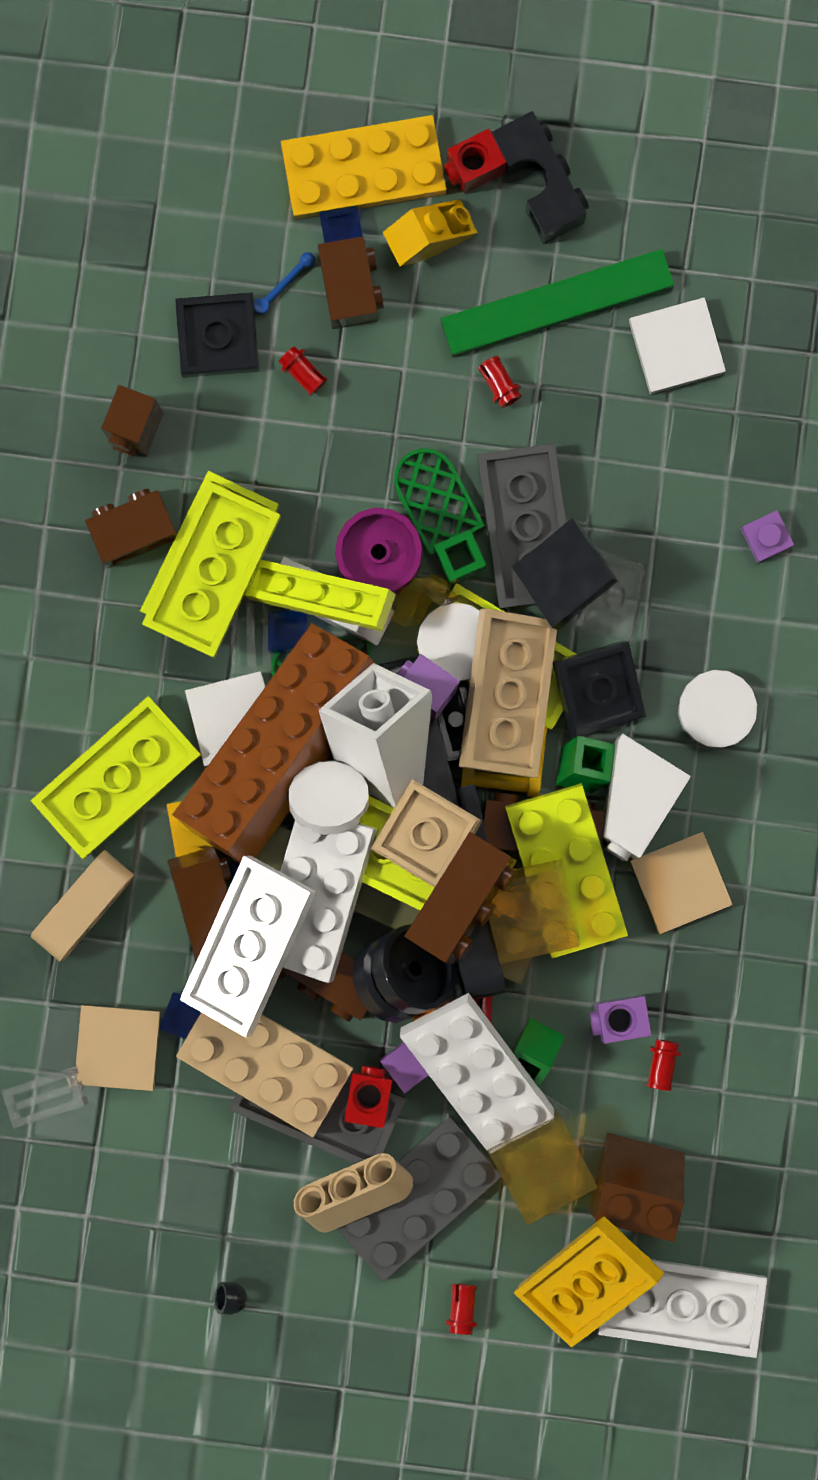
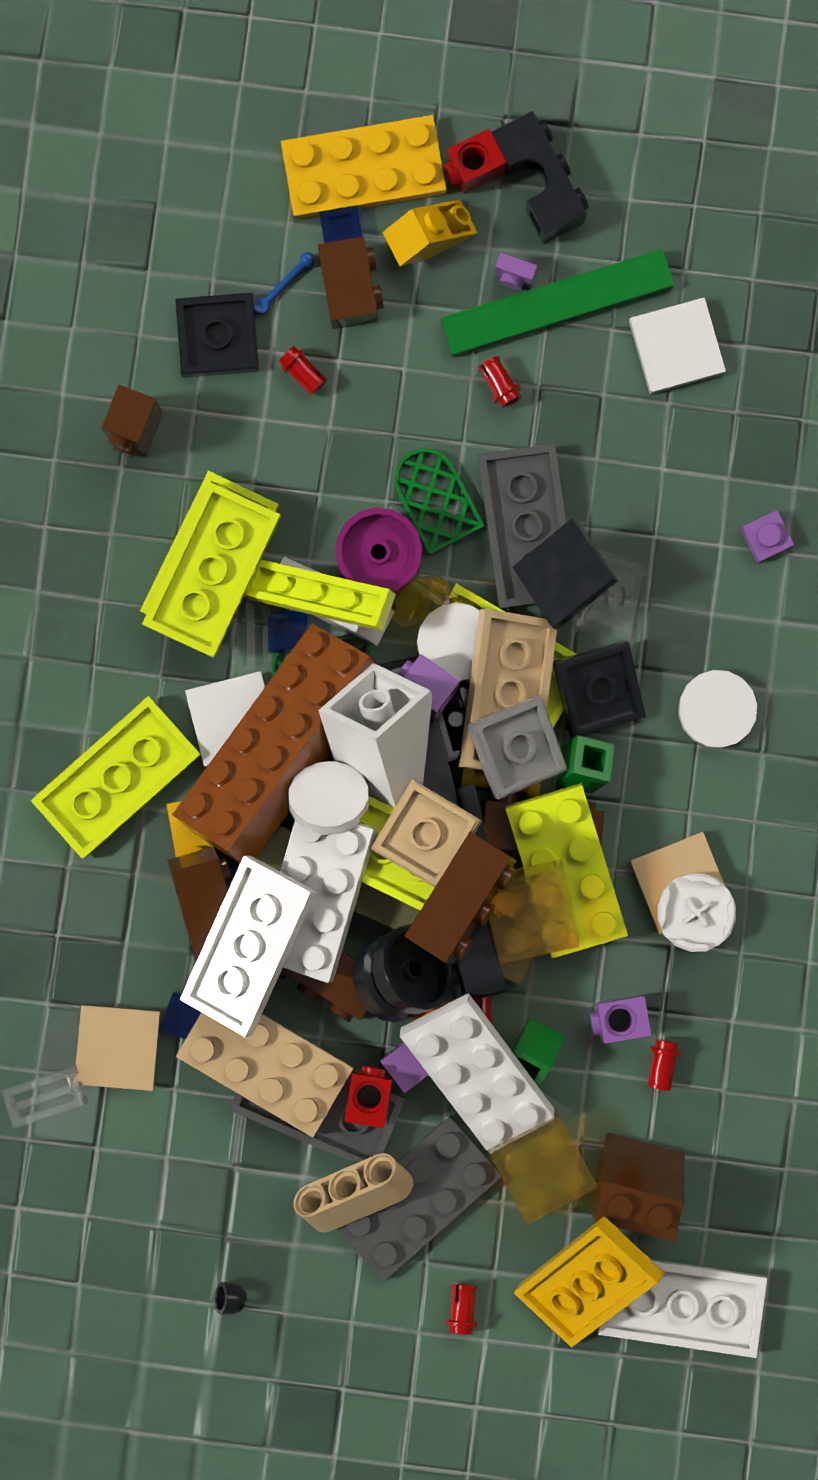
tan beam [30,850,135,962] -> none
reddish brown brick [85,489,177,568] -> none
green brick [433,530,486,587] -> none
white slope [602,734,691,861] -> none
none -> light grey tile [467,696,568,799]
none -> medium lavender plate [494,252,537,290]
none -> white tile [657,874,736,952]

